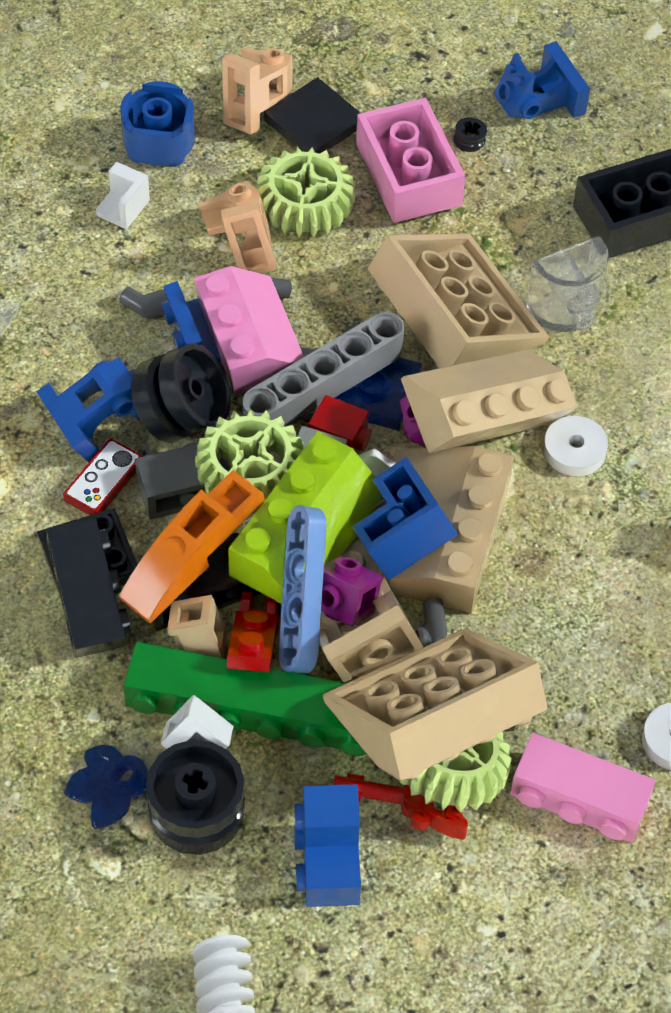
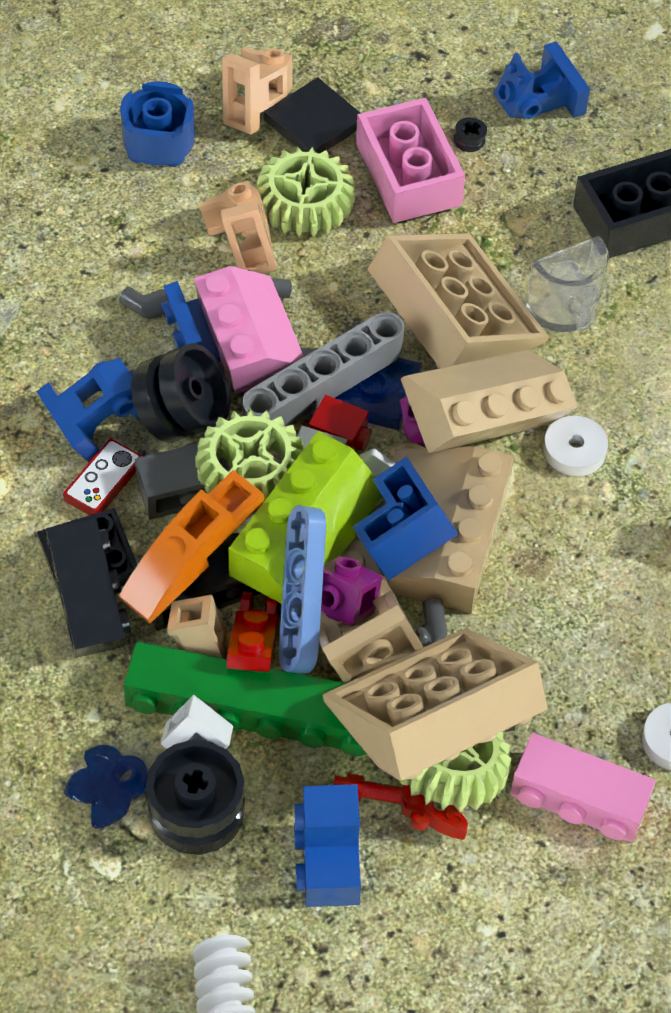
white panel [96,162,150,230] -> none

